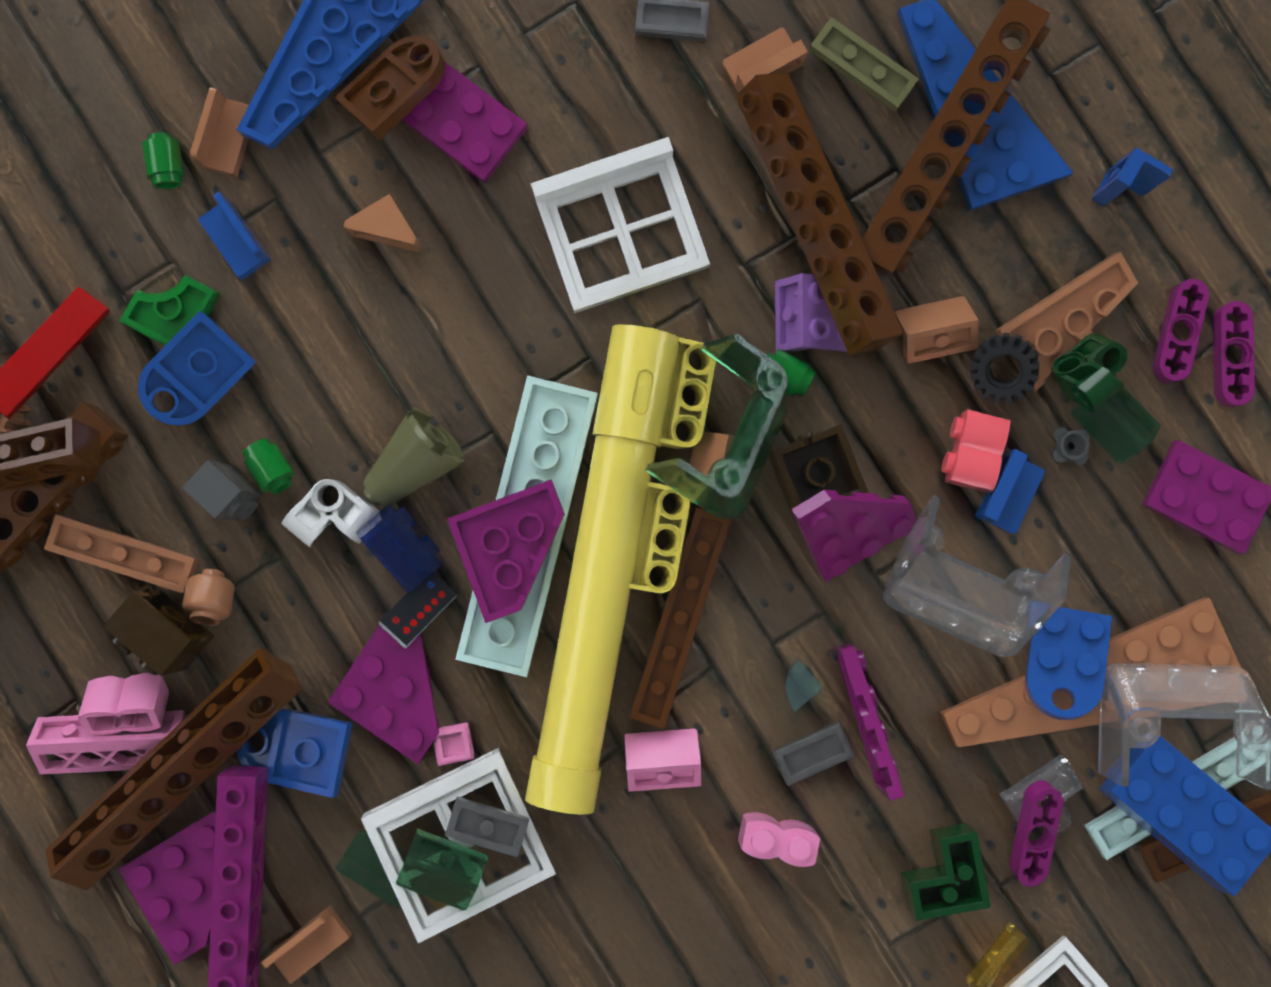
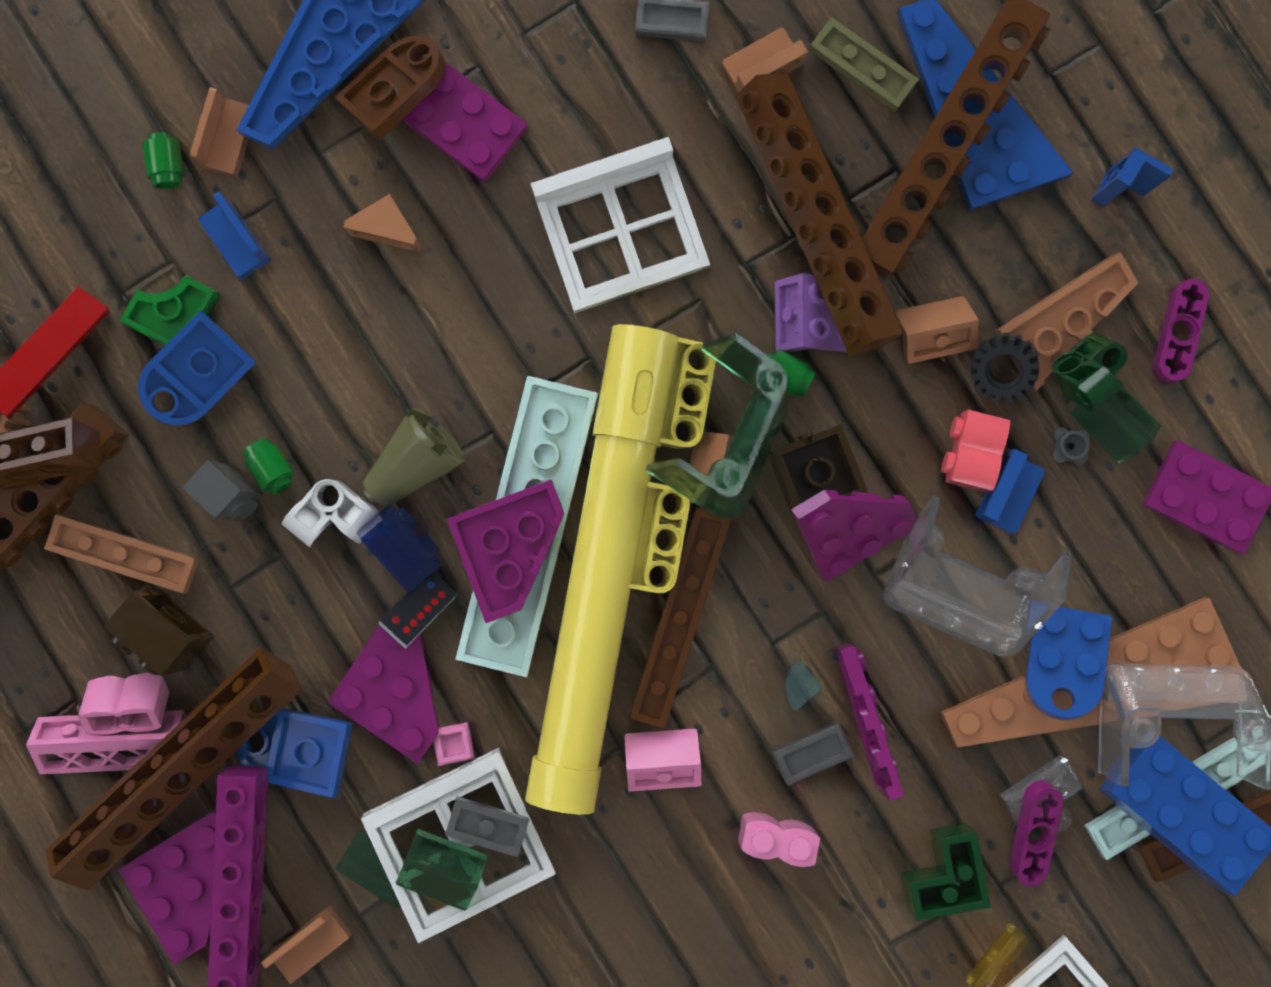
nougat head [182,569,235,626] -> none
magenta beam [1213,301,1255,407] -> none

